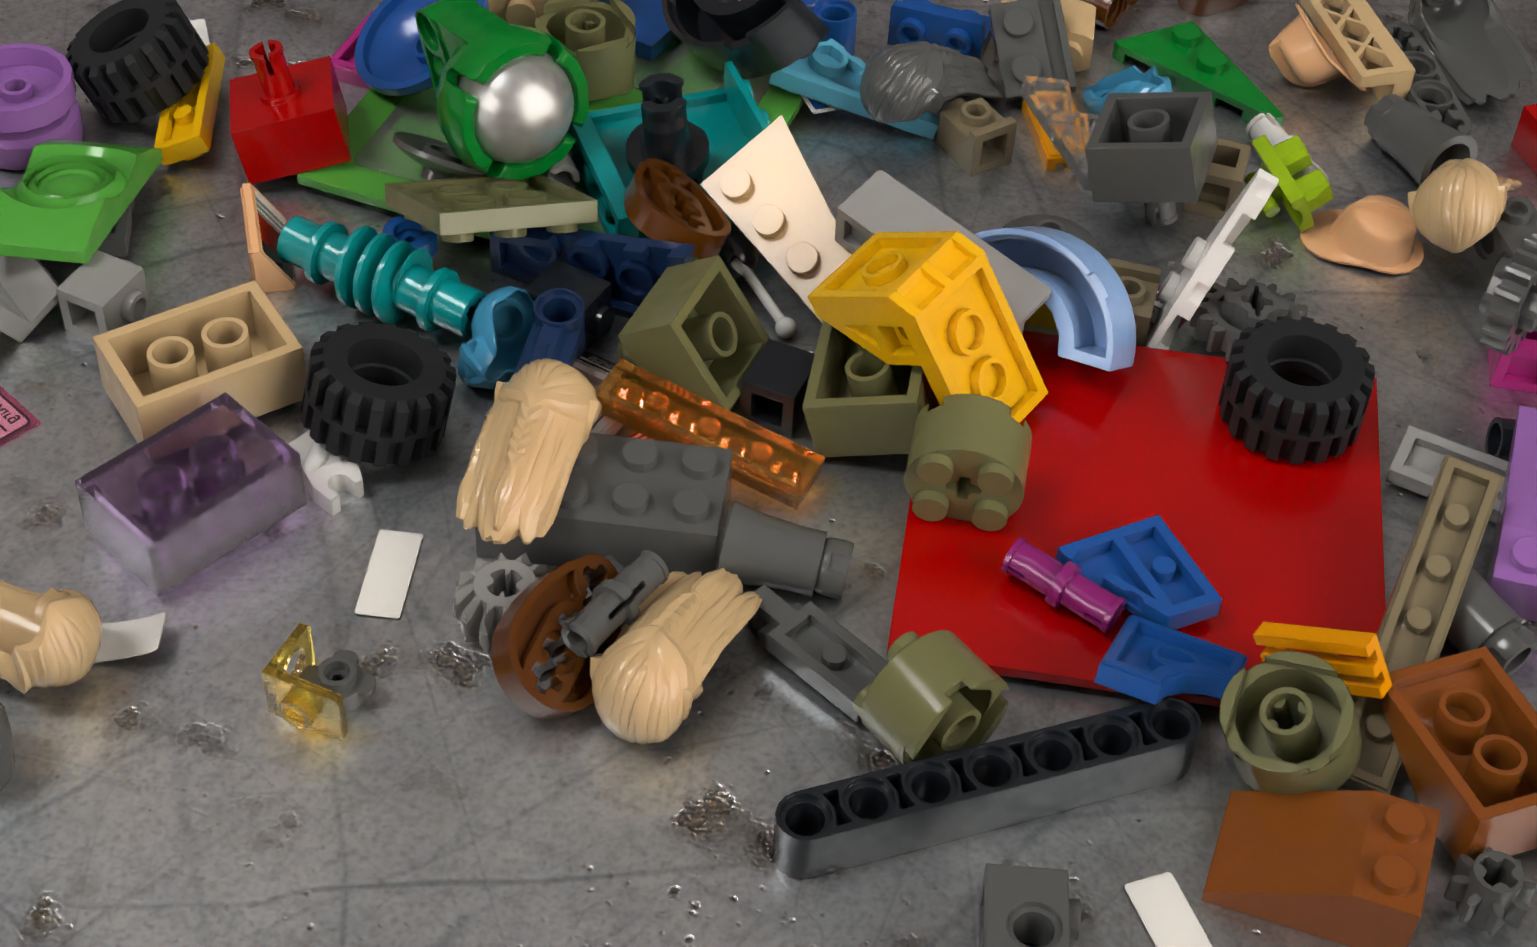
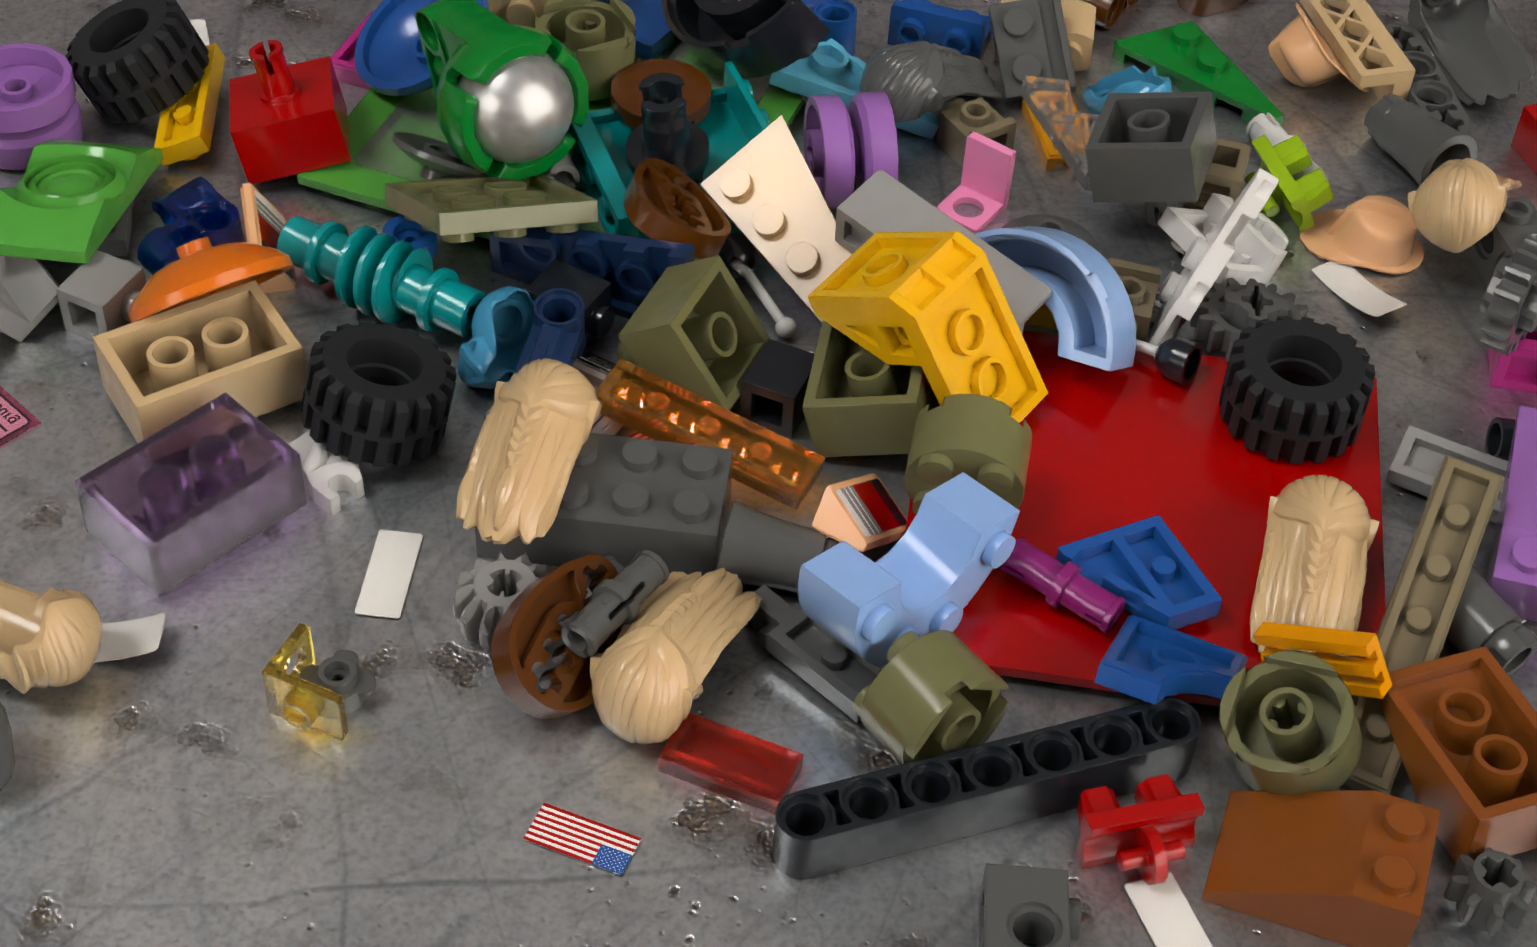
none -> orange dish [128,237,294,323]
none -> clear blue piece [137,176,245,275]
none -> sticker [523,803,642,876]
none -> reddish brown tile [611,59,711,129]
none -> clear red tile [658,712,804,815]
none -> light blue brick [798,472,1020,665]
none -> medium lavender wheel [804,91,898,210]
none -> slope [811,473,907,553]
none -> bright pink bracket [936,131,1016,234]
none -> red hips [1076,774,1205,885]
none -> black hinge [1136,337,1202,385]
none -> white slope [1157,193,1289,287]
none -> tan hair [1250,475,1380,657]
none -> white sticker [1312,261,1408,317]

